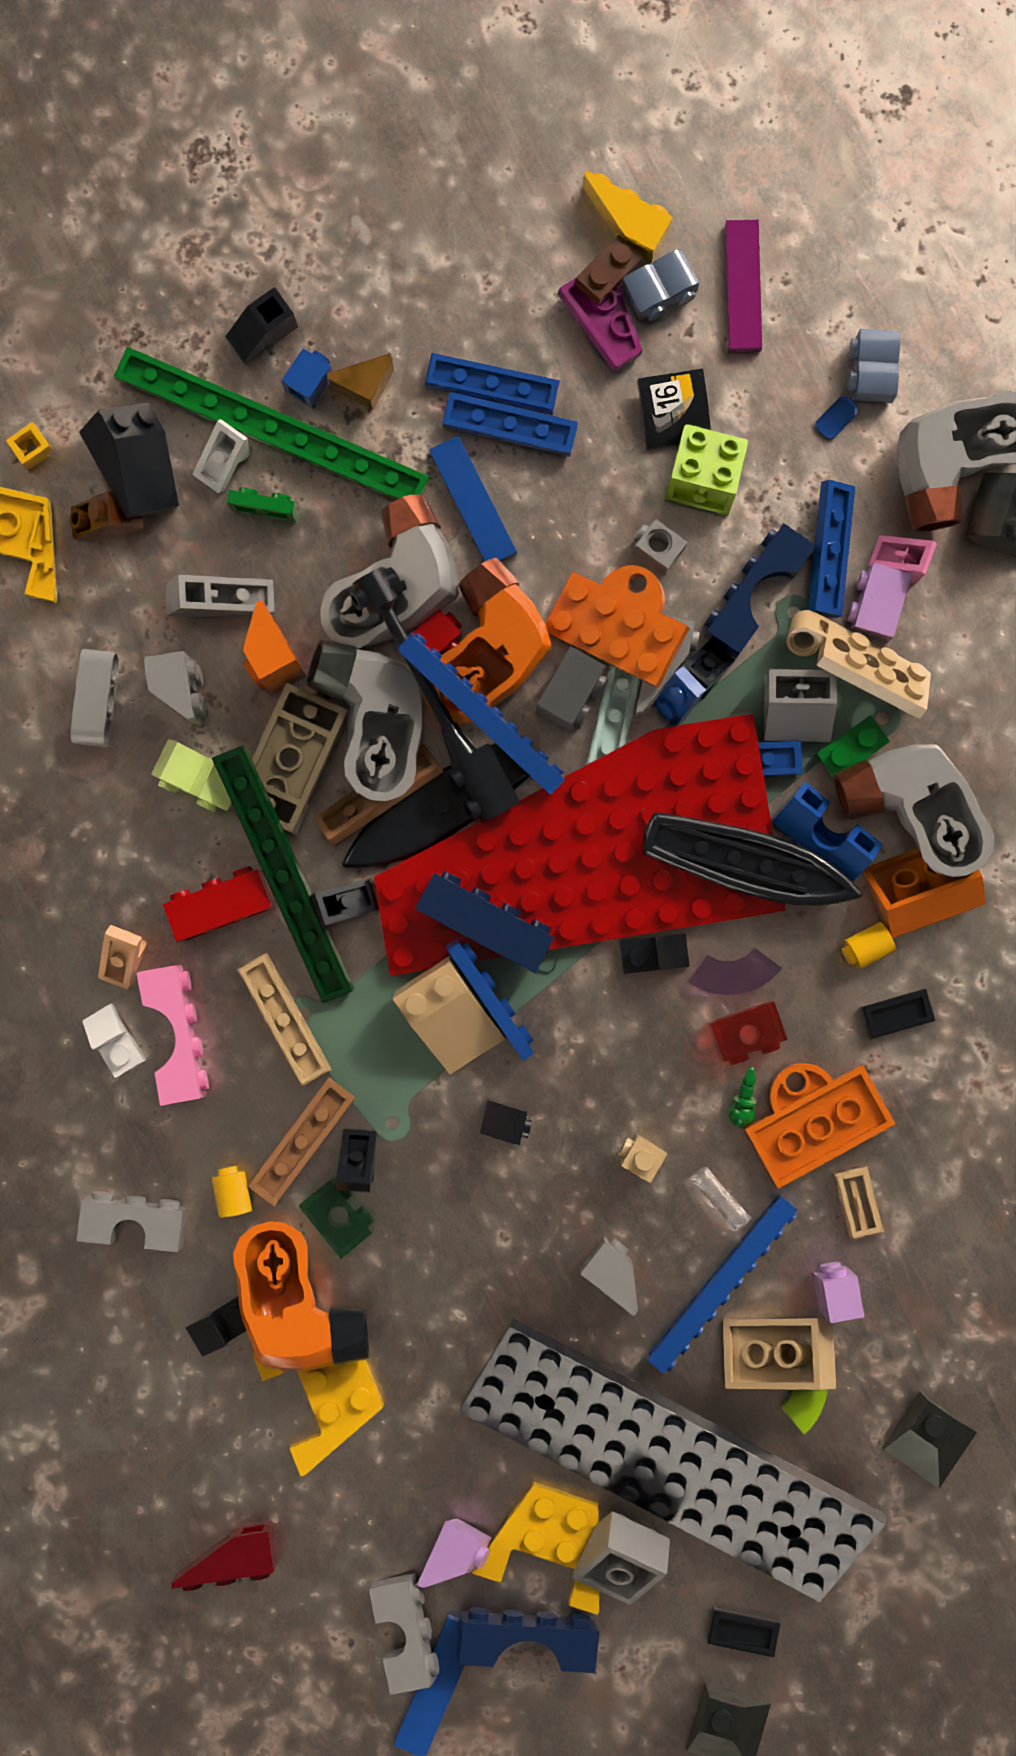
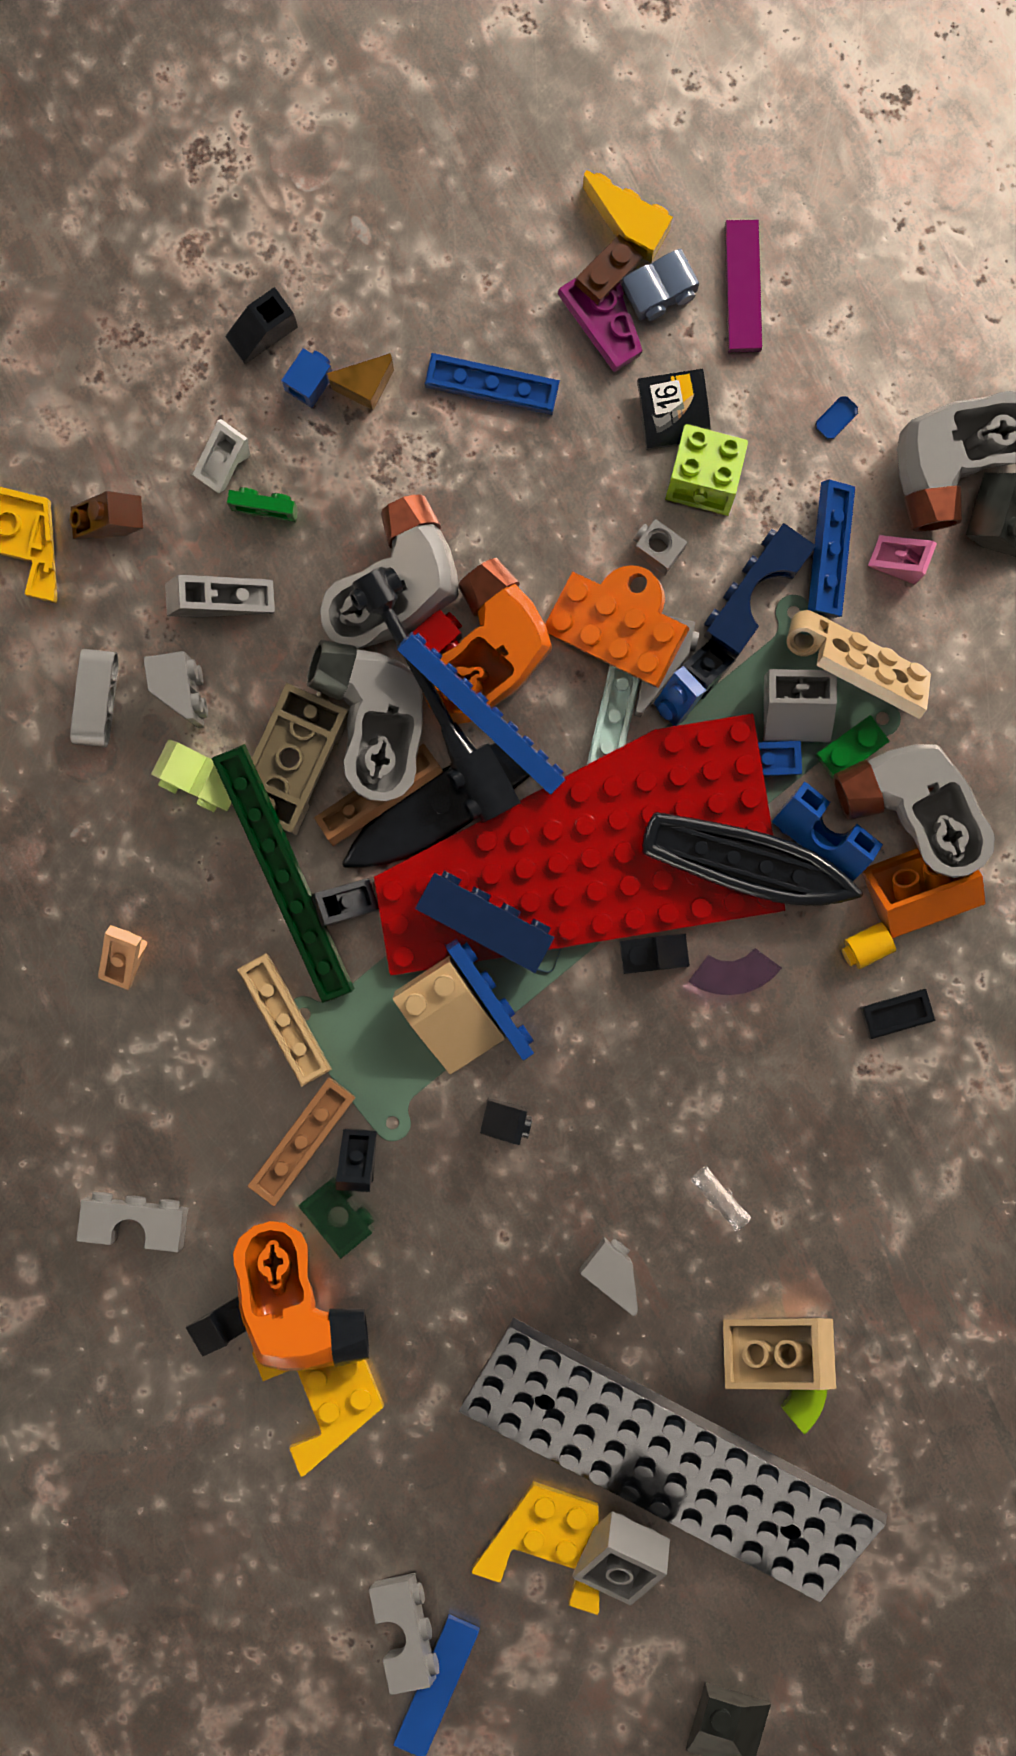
yellow piece [5,422,53,470] -> none
black slope [79,402,179,519] -> none
white slope [82,1003,146,1078] -> none
green plate [114,347,429,501] -> none
bright pink arch [136,965,209,1106] -> none
red brick [163,866,275,943] -> none
dark red slope [171,1522,278,1591] -> none
yellow brick [211,1165,252,1218] -> none
orange slope [242,600,306,696] -> none
lavender slope [417,1518,491,1588] -> none
blue tile [429,435,517,562] -> none
blue plate [442,392,578,457] -> none
dark blue arch [456,1607,600,1673] -> none
dark grey brick [536,646,607,734] -> none
tan brick [618,1133,667,1183] -> none
blue piece [646,1194,797,1374] -> none
black tile [706,1606,781,1657] -> none
clear red brick [707,1001,788,1065] -> none
green bar [728,1066,756,1128] -> none
orange plate [744,1063,896,1189] -> none
lavender brick [812,1262,865,1323] -> none
tan tile [833,1166,884,1241] -> none
sand blue brick [847,329,900,403] -> none
lavender brick [847,563,912,643] -> none
pearl dark grey slope [882,1392,977,1488] -> none

